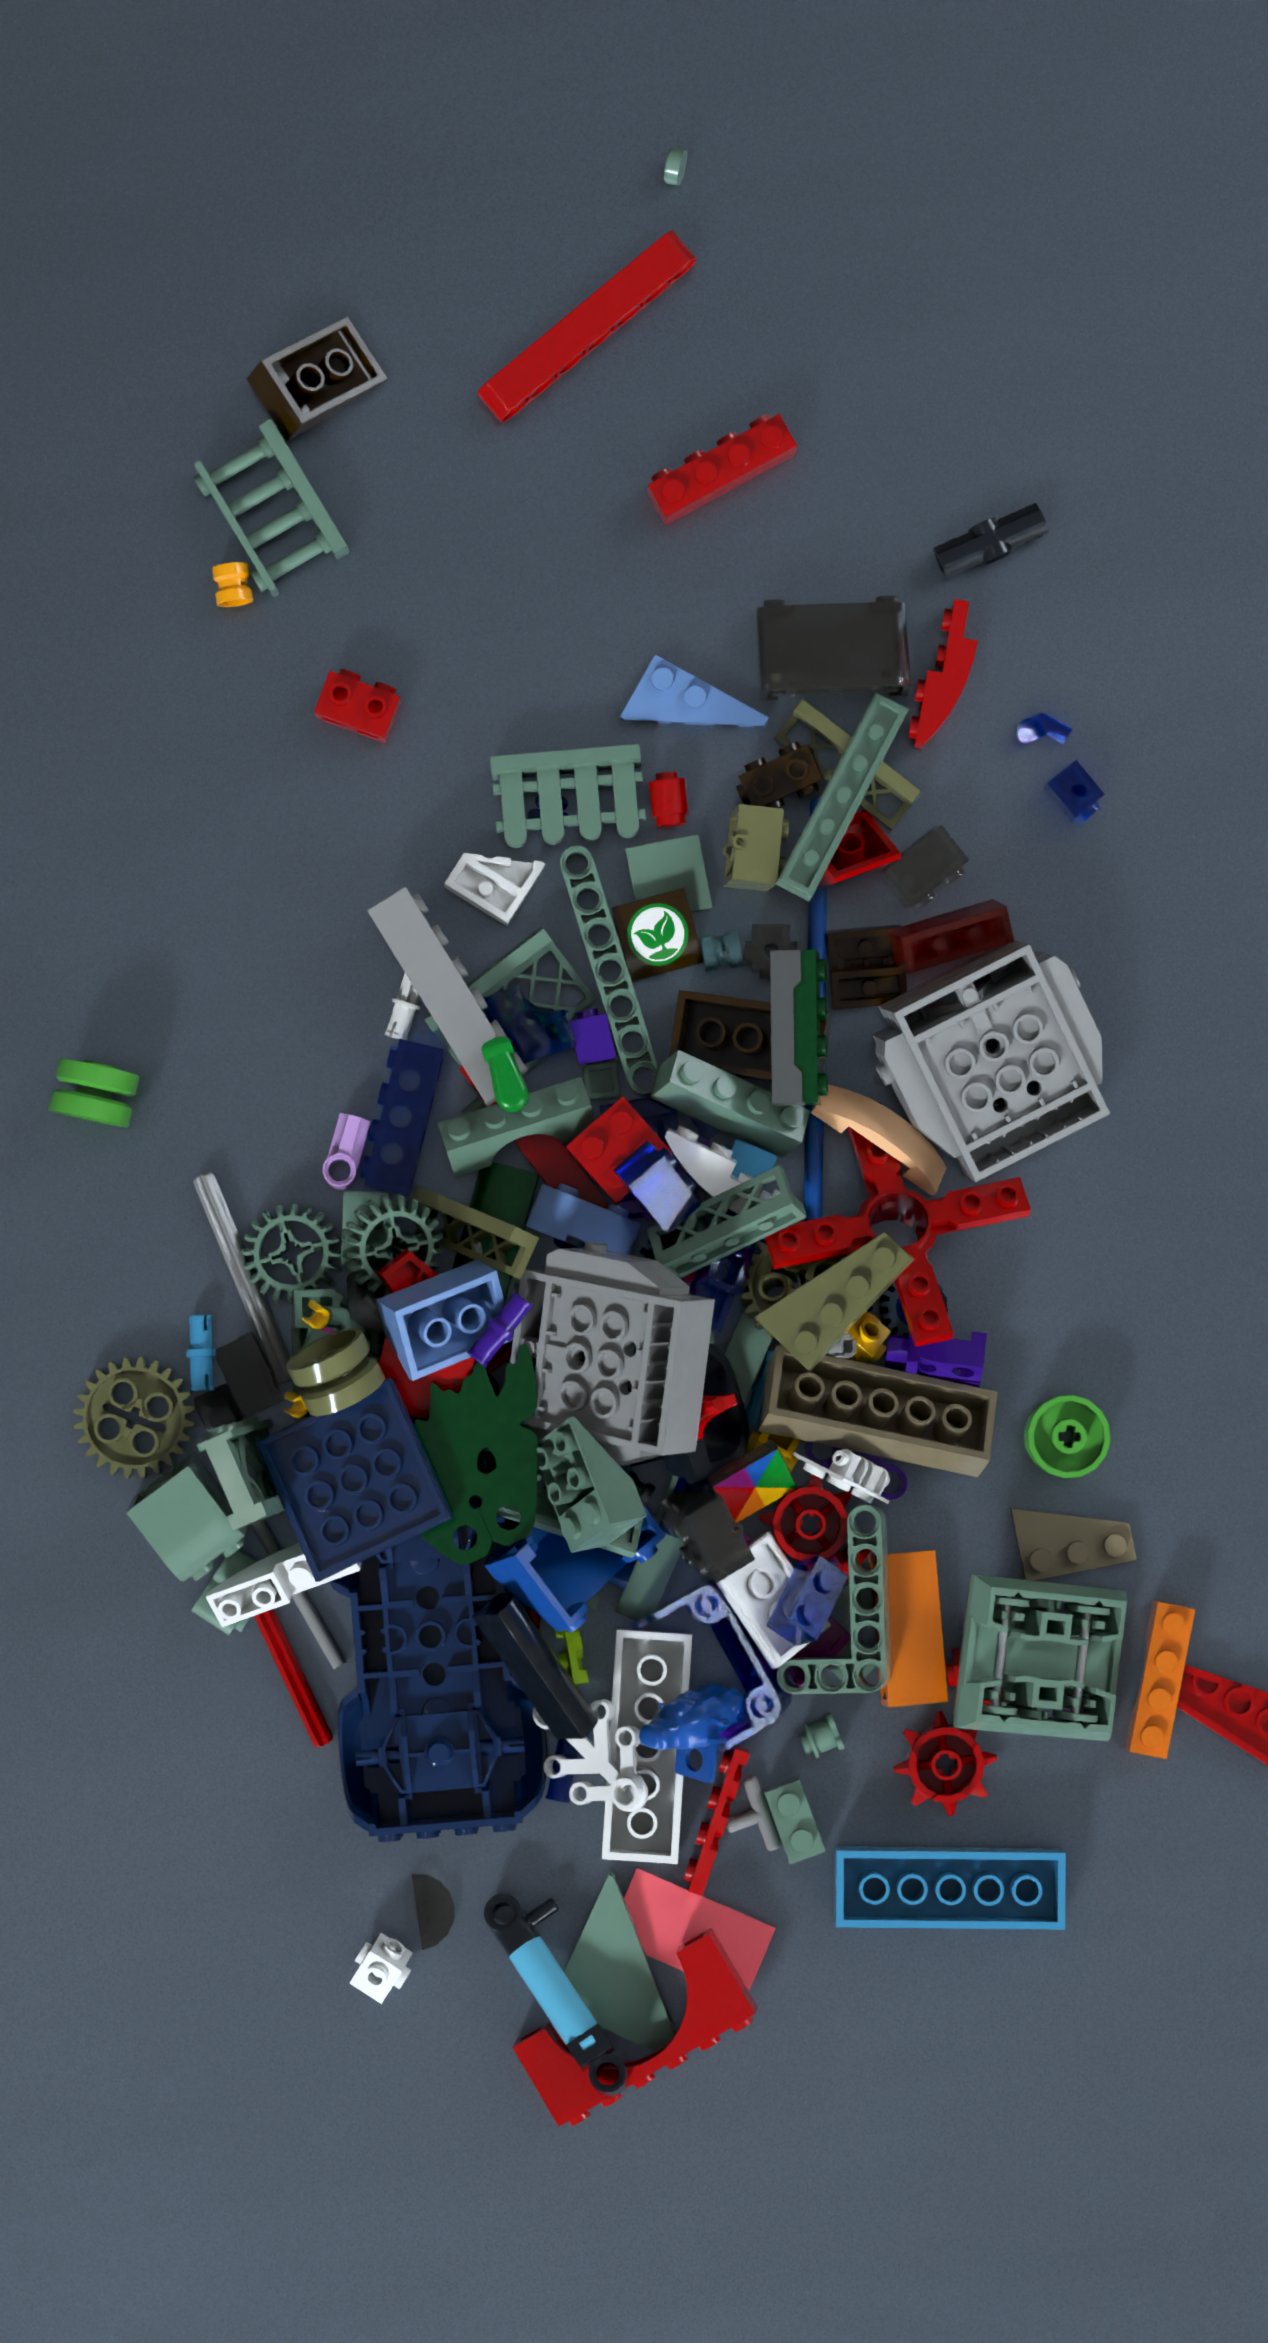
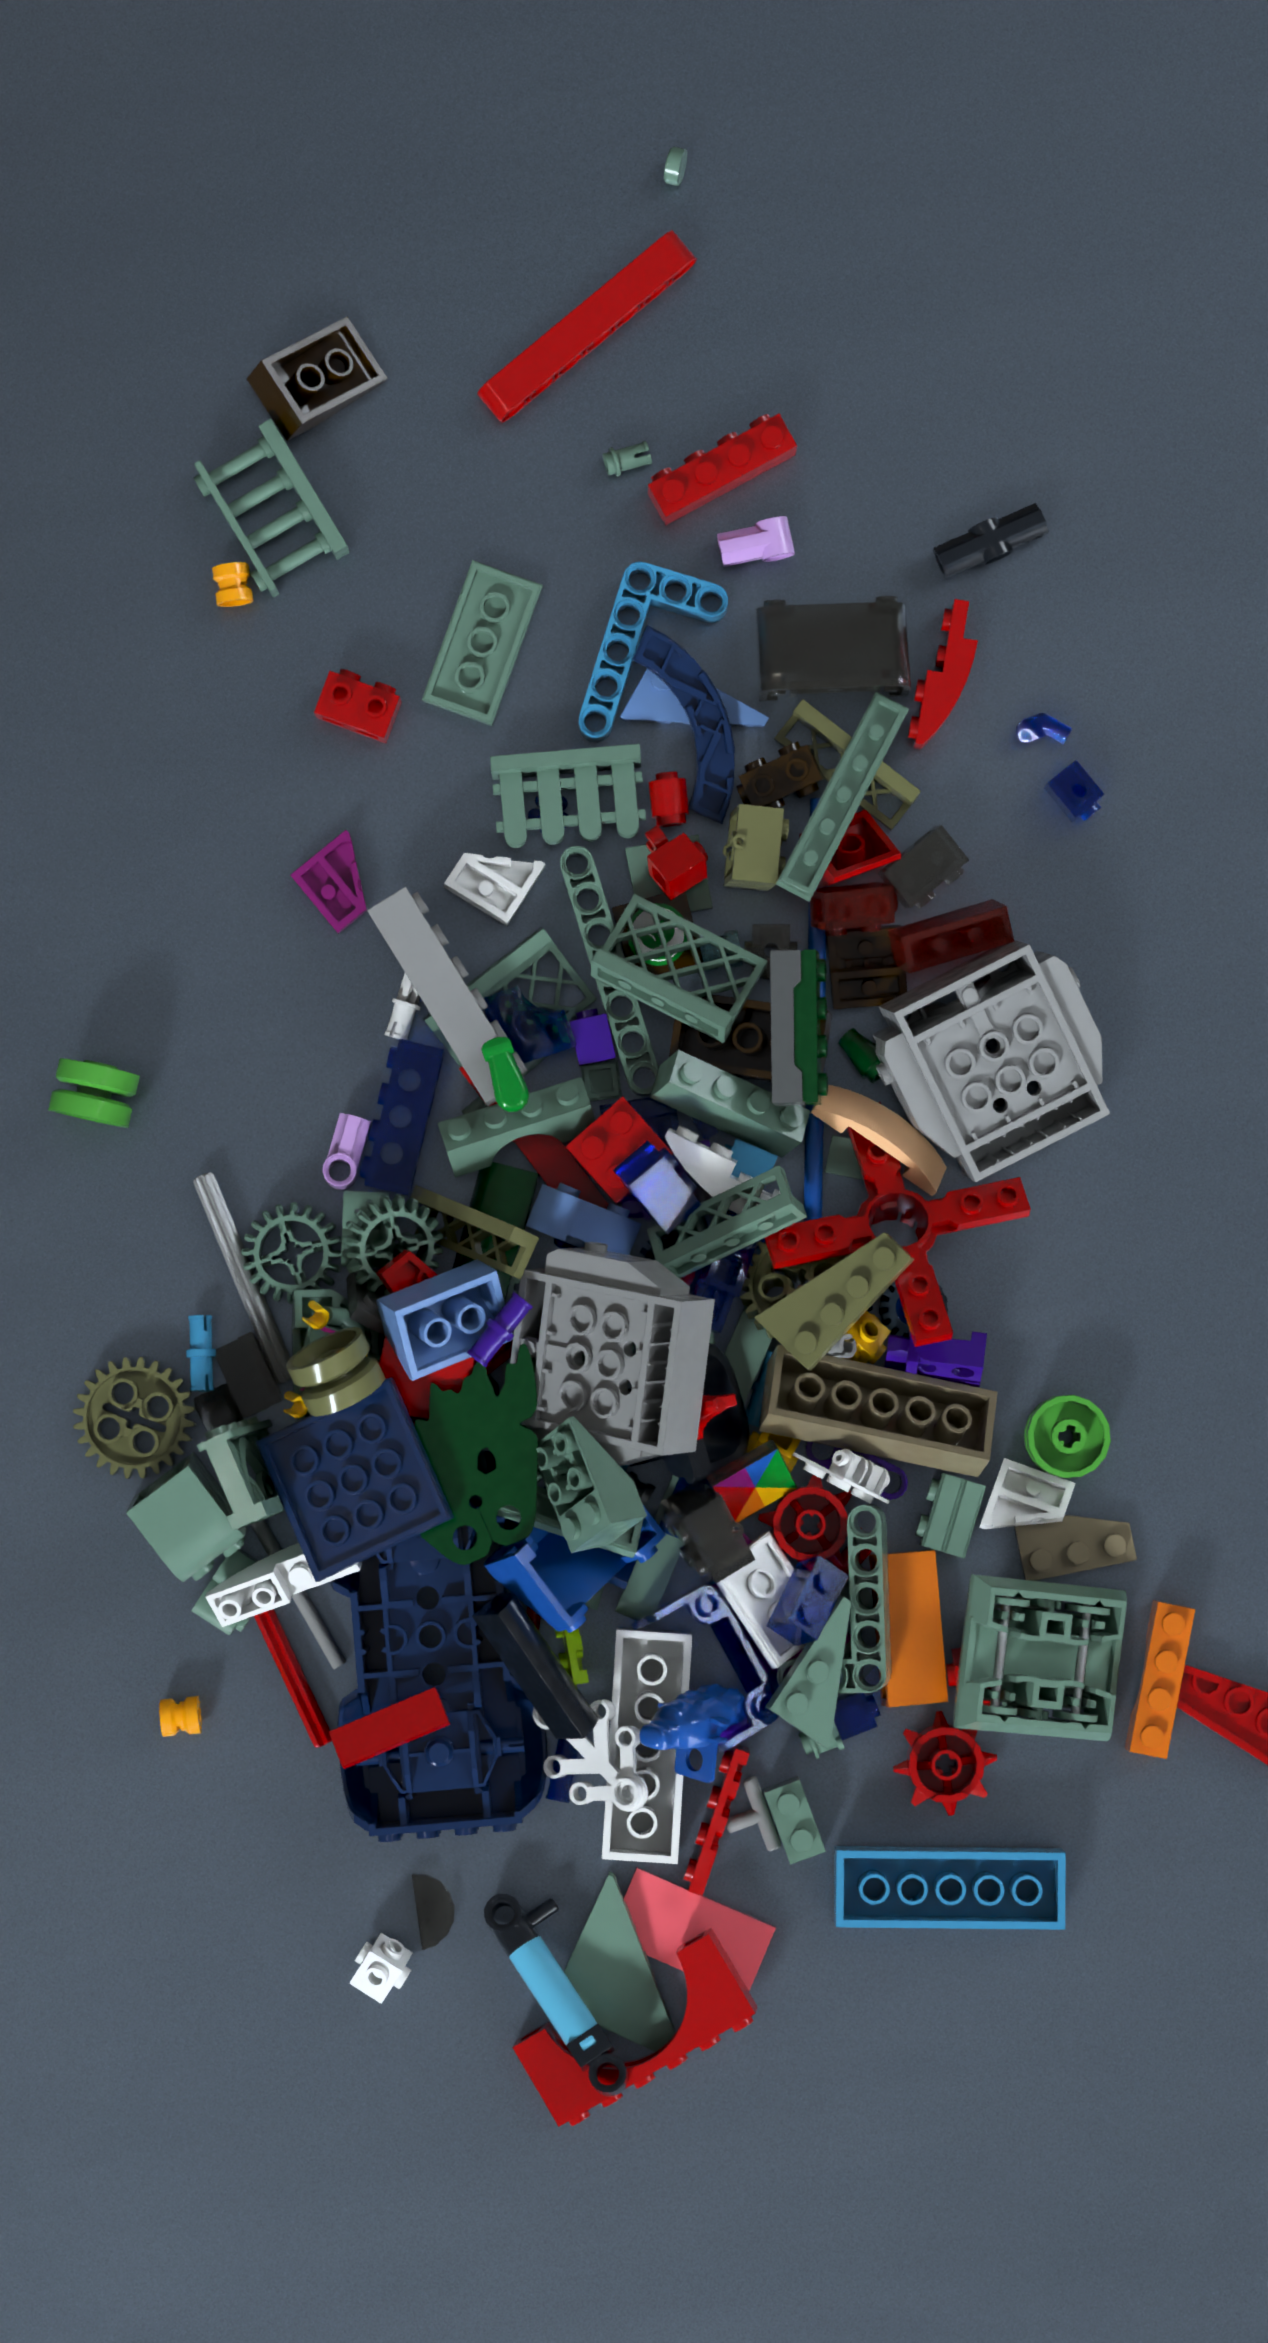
none -> light orange wheel [159,1696,202,1737]
none -> magenta wing [290,830,367,934]
none -> red tile [329,1687,451,1769]
none -> sand green tile [422,560,543,726]
none -> dark azure beam [579,561,728,743]
none -> sand green fence [591,894,768,1043]
none -> sand green pin [602,441,652,477]
none -> dark blue tile [631,625,735,824]
none -> red brick [645,825,708,900]
none -> lavender piece [717,516,795,567]
none -> sand green wing [765,1595,851,1749]
none -> clear red brick [810,882,898,936]
none -> sand green tile [824,1135,862,1180]
none -> clear blue brick [834,1693,881,1741]
none -> dark green cone [838,1028,880,1083]
none -> sand green brick [915,1472,986,1559]
none -> white wing [979,1458,1076,1529]

